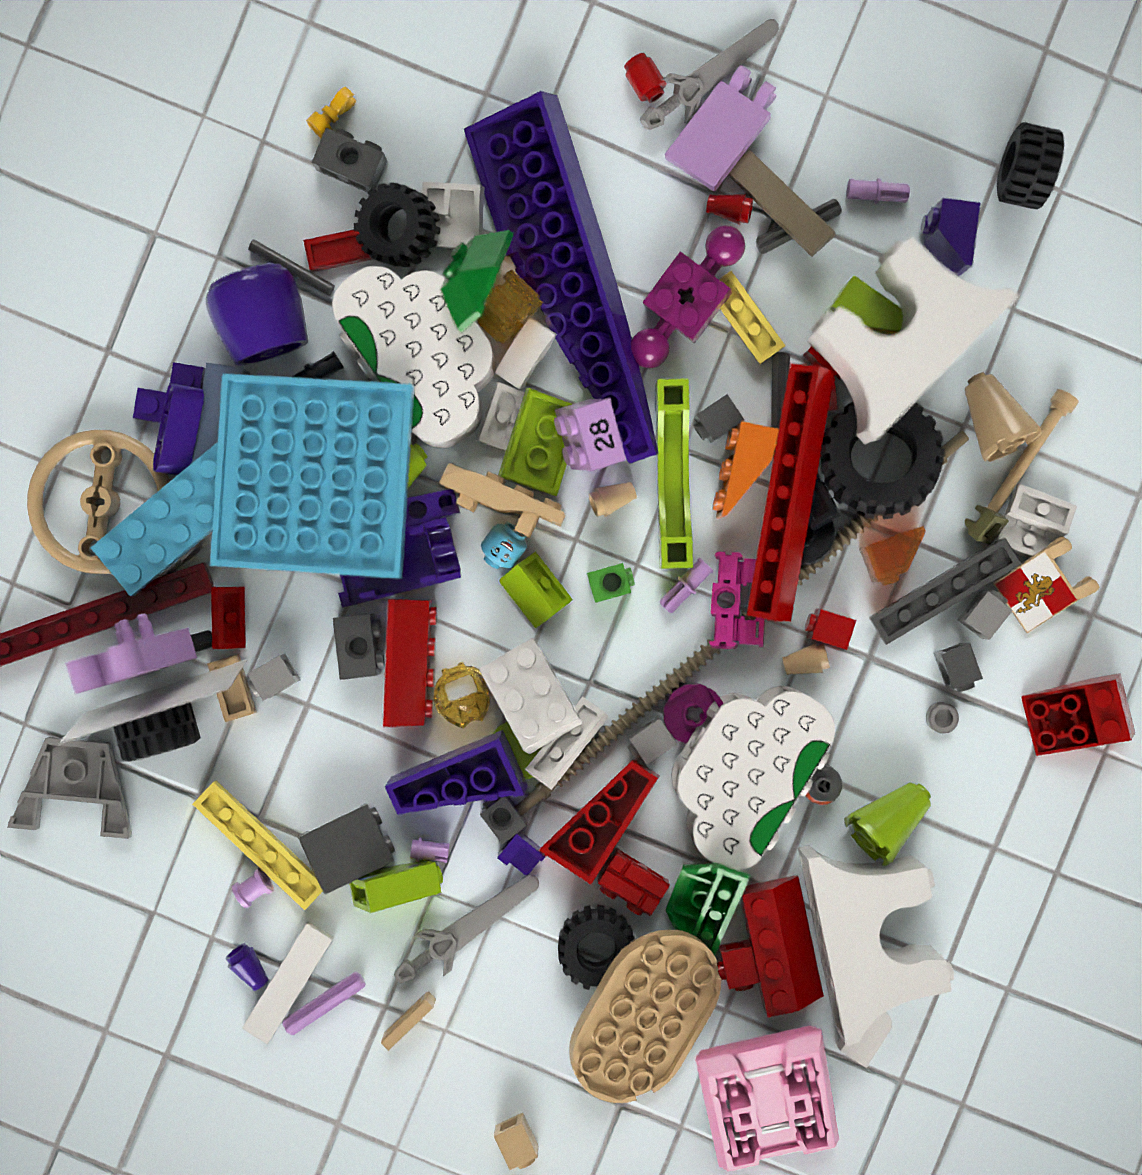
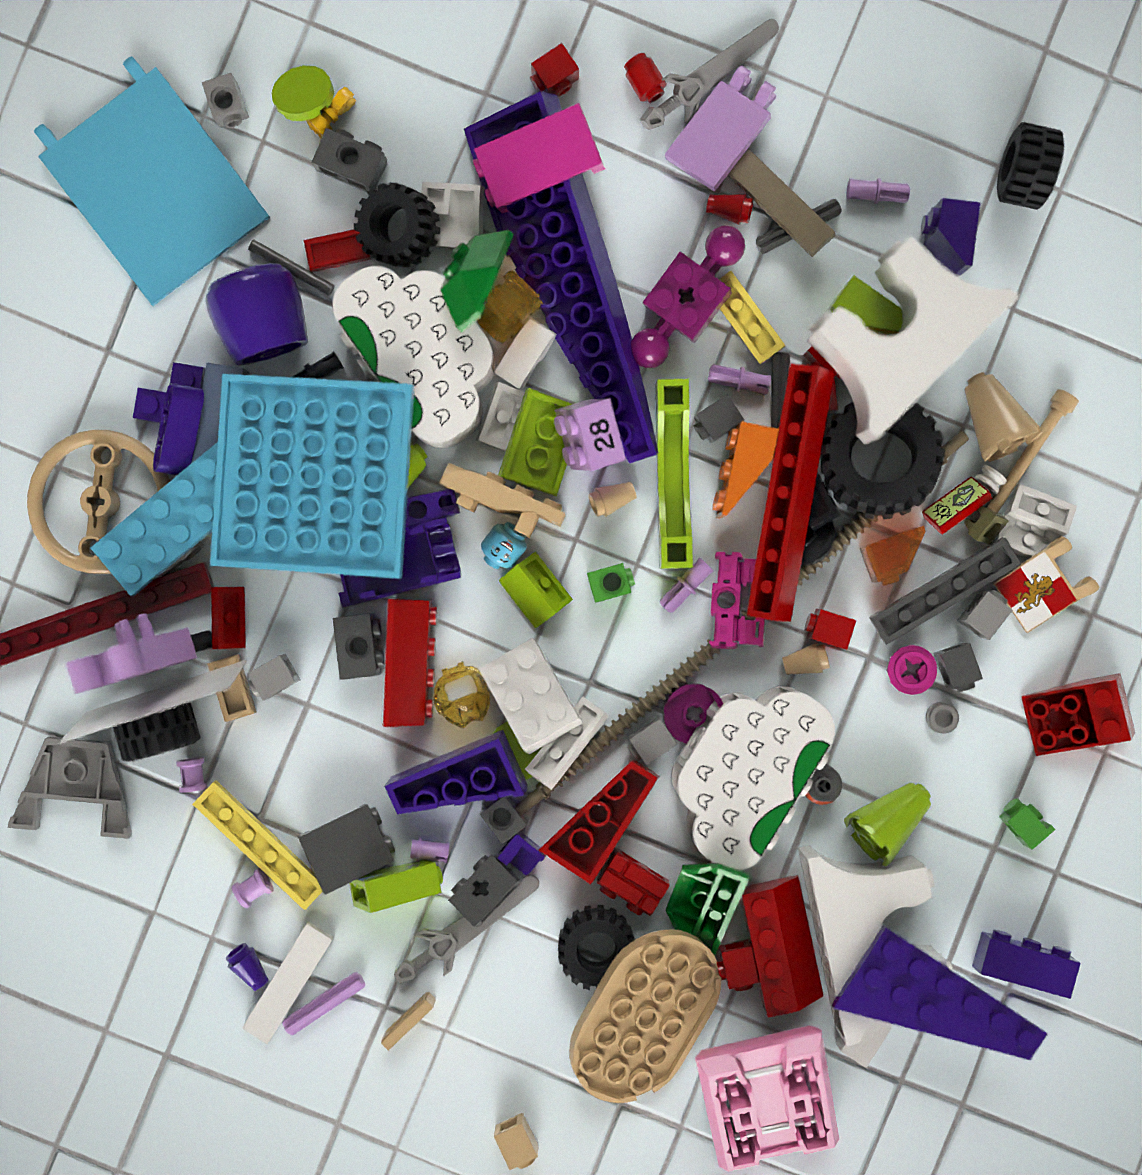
none -> medium azure flag [34,56,270,306]
none -> lavender bush [176,757,208,793]
none -> light grey brick [201,73,249,128]
none -> lime tile [271,65,334,121]
none -> dark grey brick [448,855,522,927]
none -> dark pink panel [473,103,605,213]
none -> red brick [530,43,579,97]
none -> lavender axle [708,364,771,395]
none -> dark purple wing [831,925,1048,1061]
none -> dark pink gear [886,645,937,695]
none -> tile [922,476,993,535]
none -> dark purple brick [972,929,1081,999]
none -> white bush [974,465,1007,494]
none -> bright green brick [999,798,1056,850]

